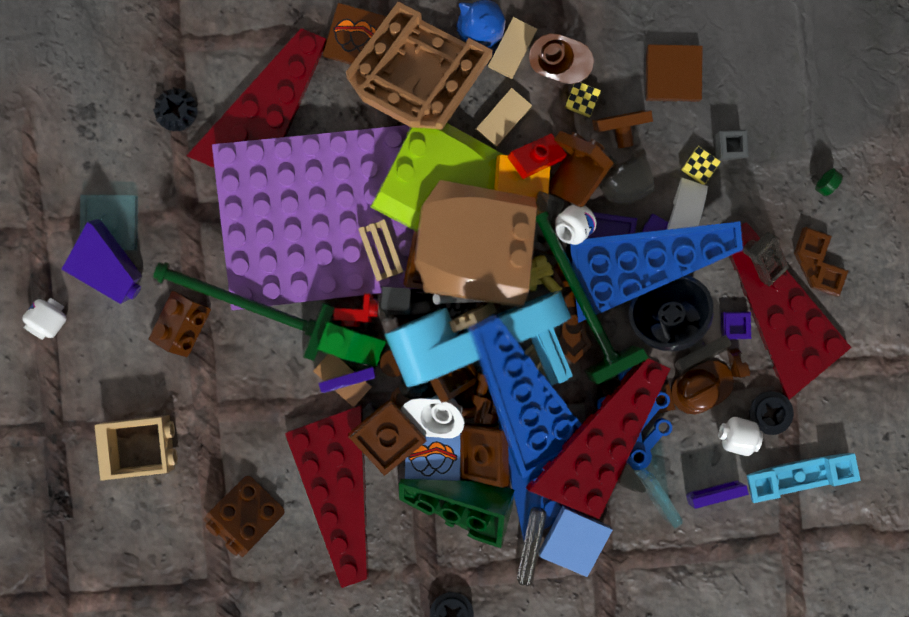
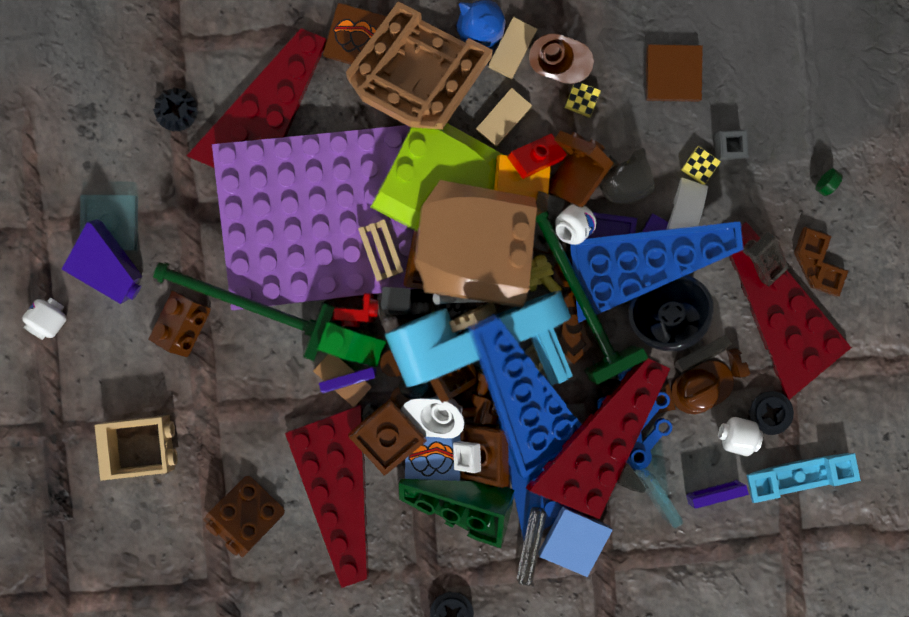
reddish brown tile [592,110,653,148] -> none
dark purple tile [721,312,751,339] -> none
none -> white tile [453,441,481,473]

